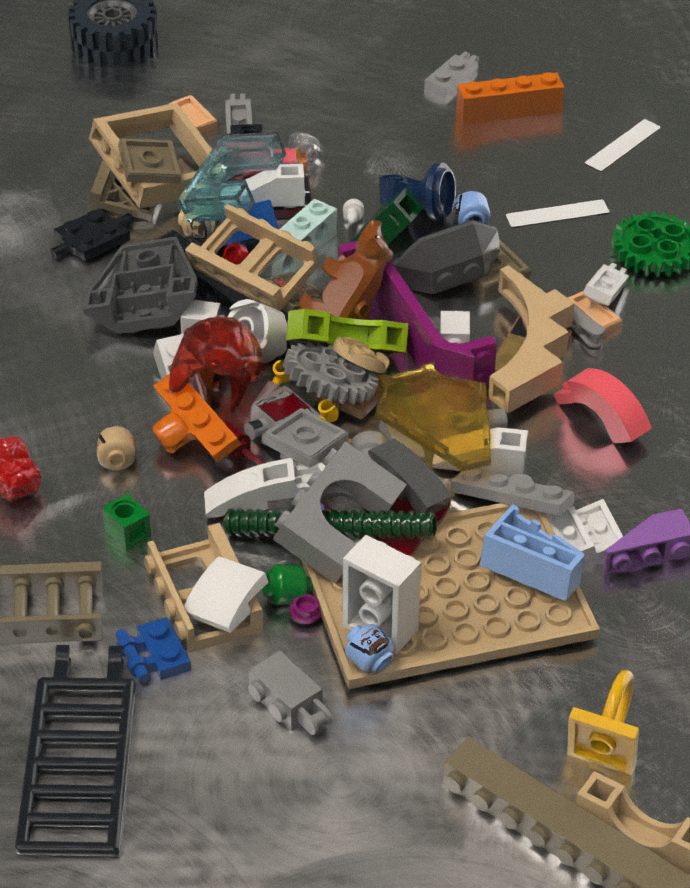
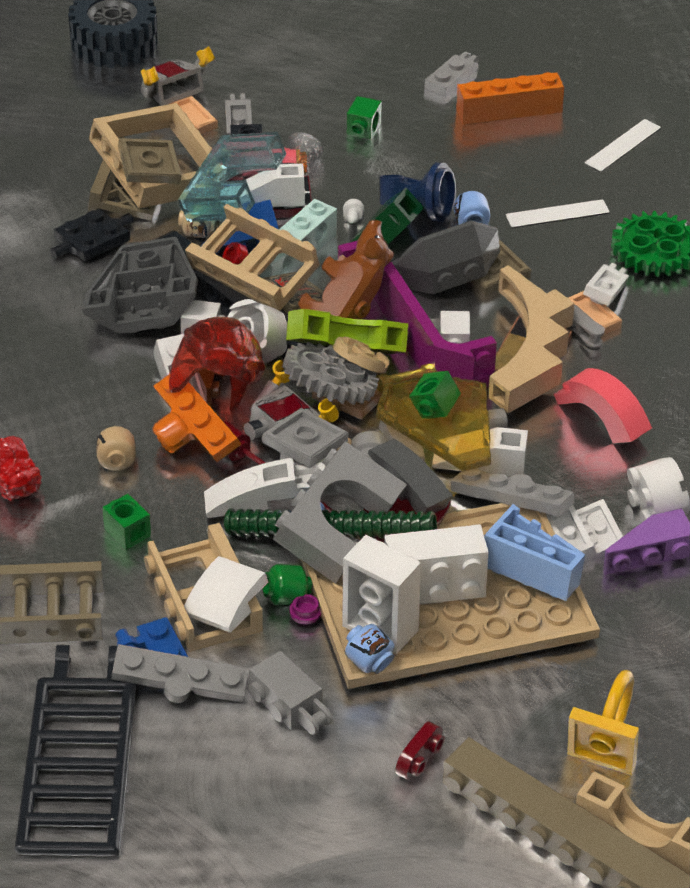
none -> light grey hinge [111,644,249,703]
none -> light grey torso [140,46,215,106]
none -> green brick [347,96,382,140]
none -> white brick [384,524,489,605]
none -> dark red plate [395,721,445,781]
none -> green brick [409,371,461,419]
none -> white brick [627,457,690,522]

